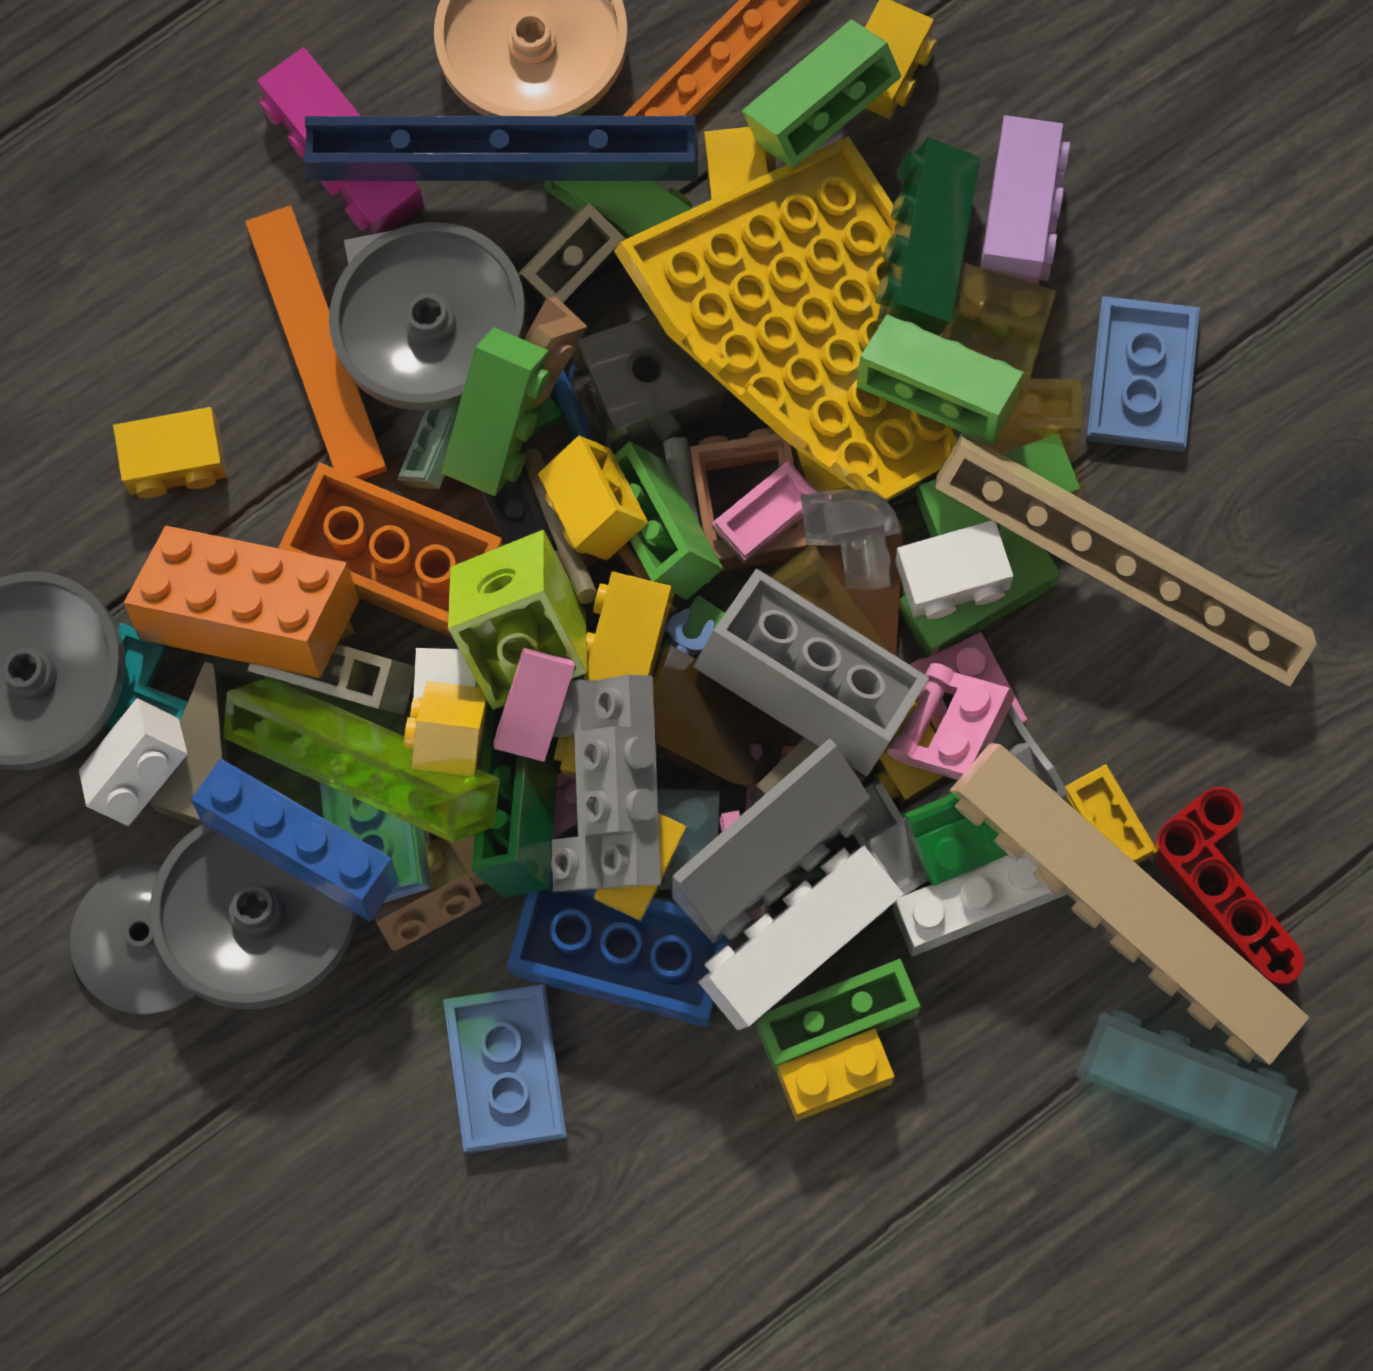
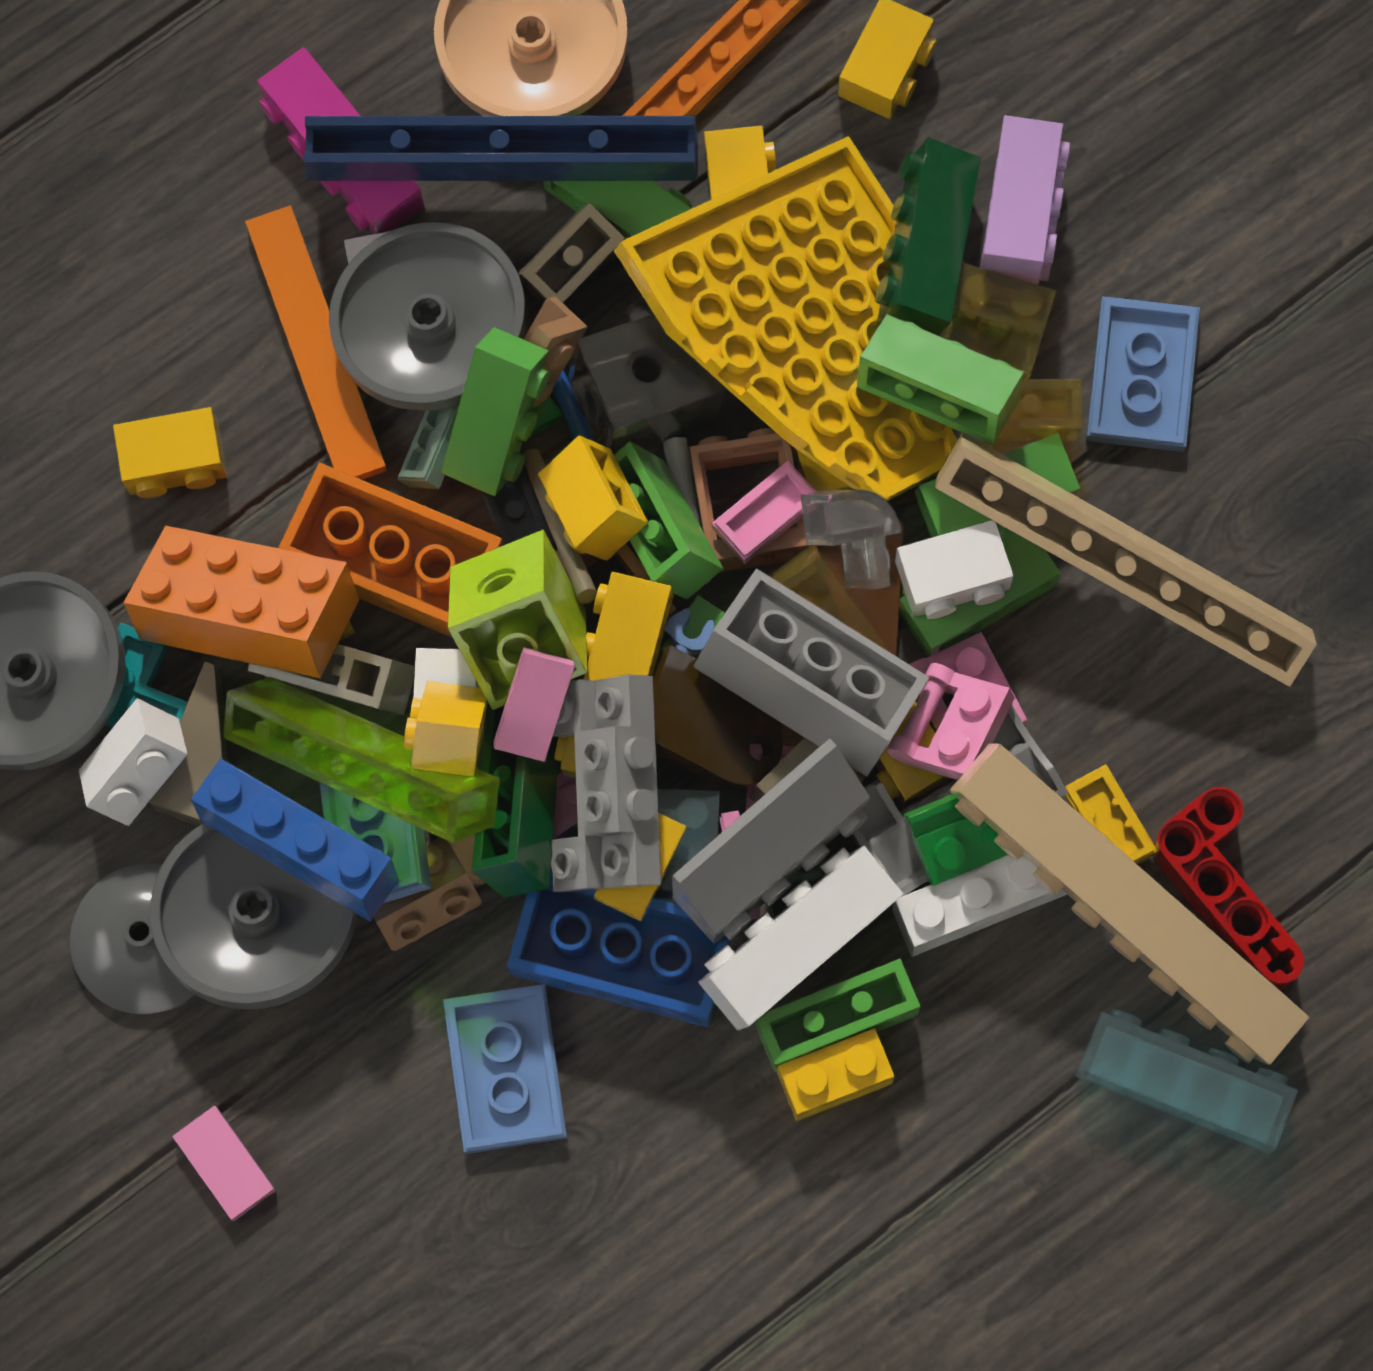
bright green brick [742,19,902,169] -> none
none -> bright pink tile [172,1106,276,1221]

